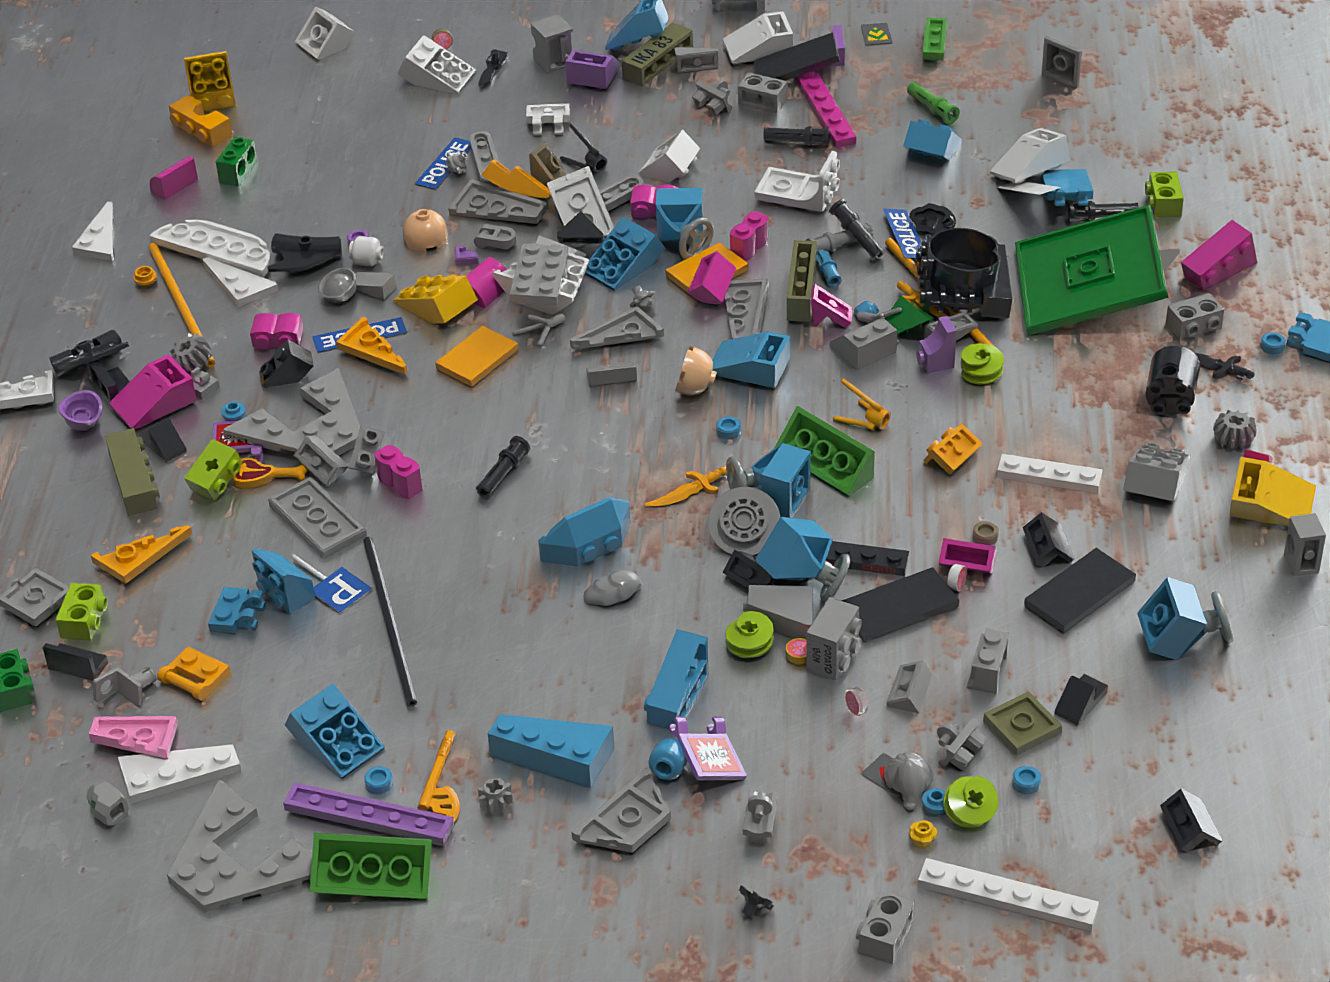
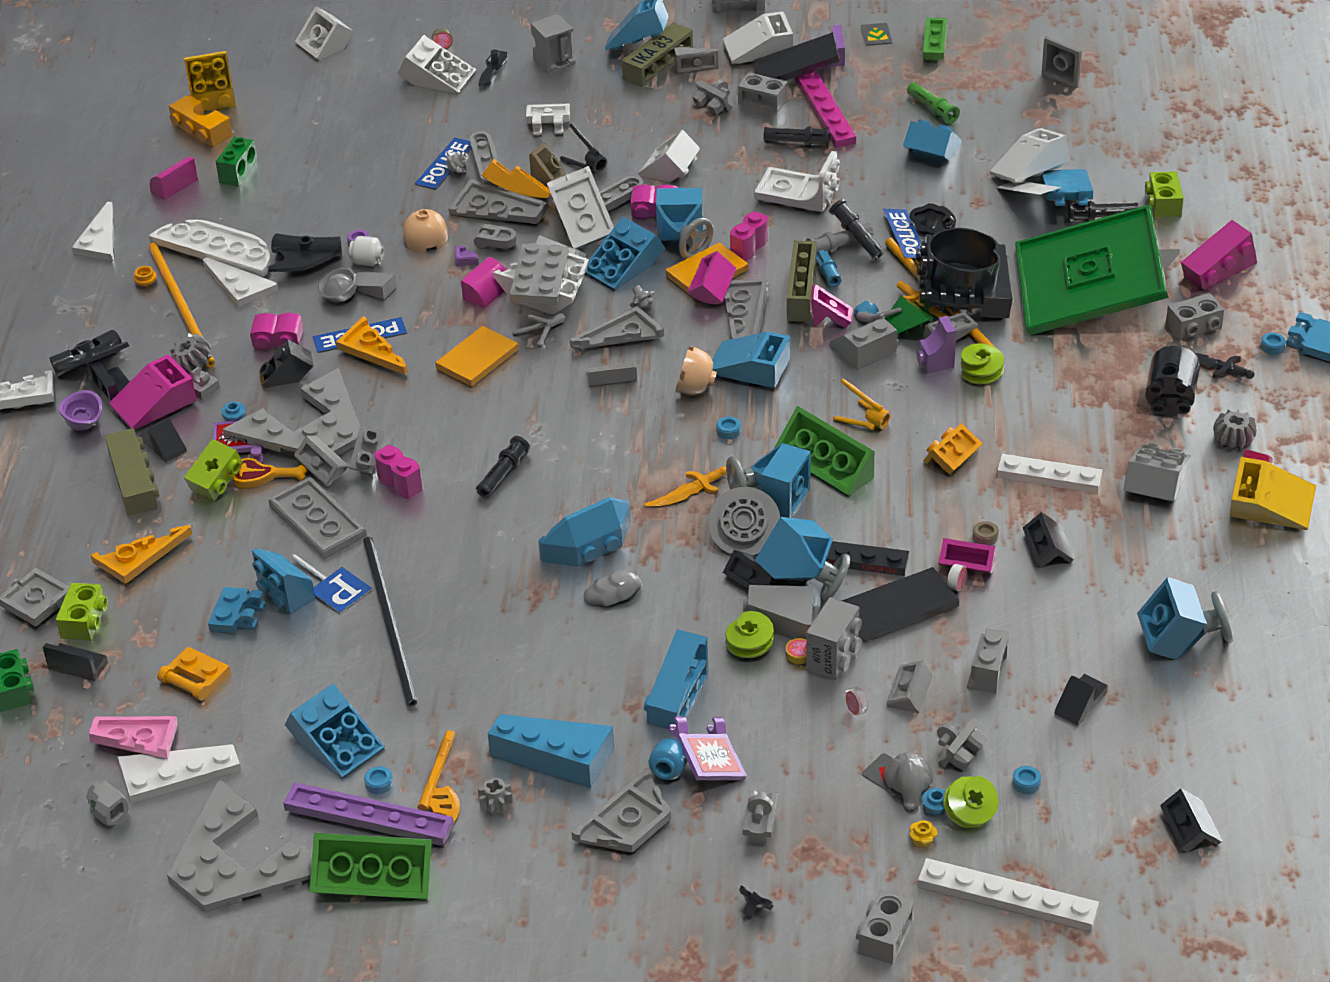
light grey bracket [93,666,157,706] -> none
yellow slope [393,274,477,324] -> none
black slope [557,211,605,244] -> none
medium lavender slope [565,50,620,89] -> none
olive tile [983,691,1062,756] -> none
black tile [1024,548,1136,633] -> none
light grey brick [1284,513,1326,576] -> none

